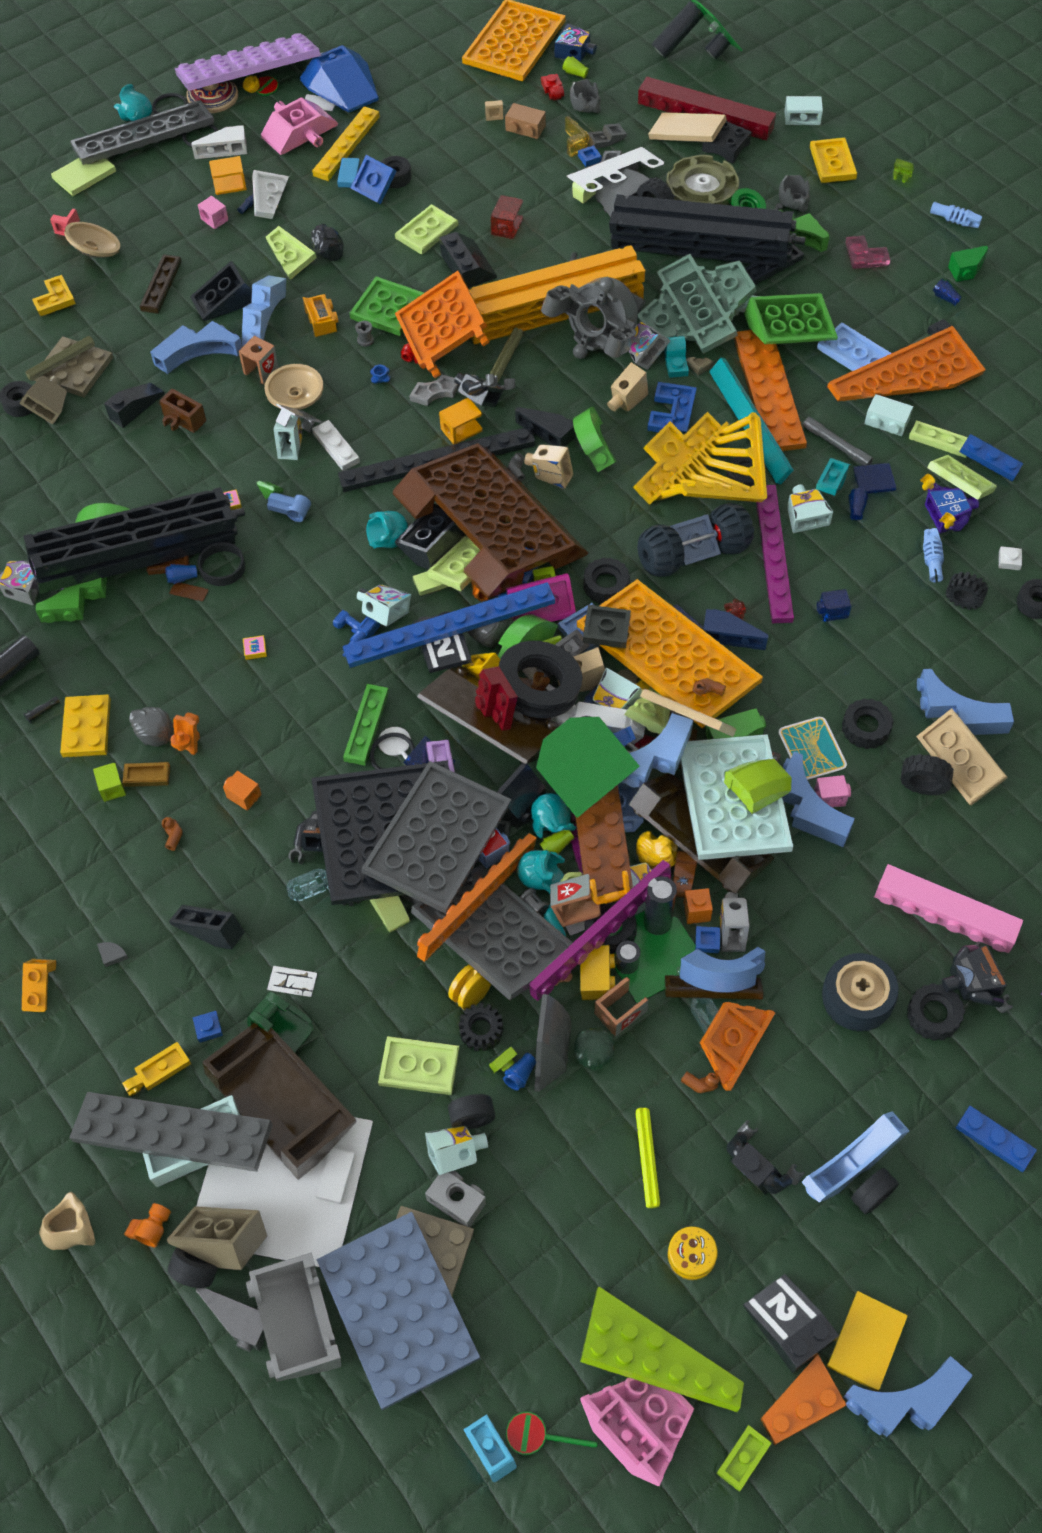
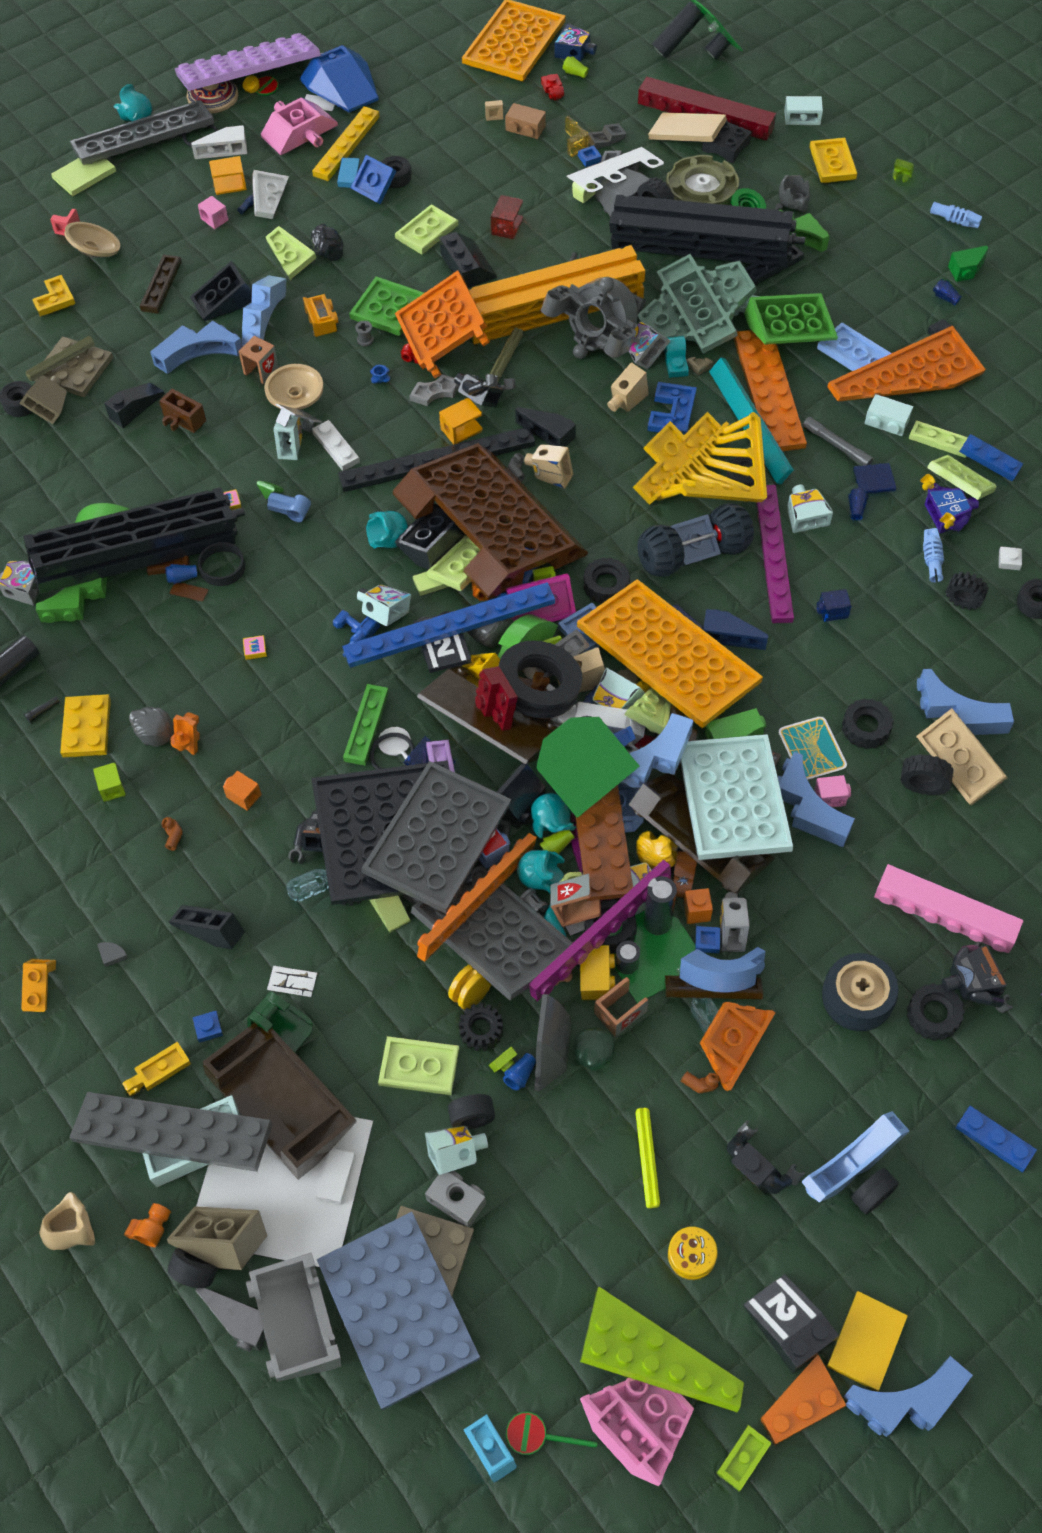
pearl gold tile [122,762,170,787] -> none
black tyre [152,93,188,114] -> none
dark grey hair [570,79,601,113] -> none
bright green arch [573,406,617,472] -> none
pearl dark grey plate [582,605,631,648] -> none
light orange piece [590,871,630,905] -> none
tan tile [640,689,736,737] -> none
dark orange arm [693,678,726,696] -> none
clear red plate [724,598,746,619] -> none
lime slope [724,759,792,814] -> none
teal plate [816,458,850,496] -> none
clear pink plate [845,235,890,269] -> none

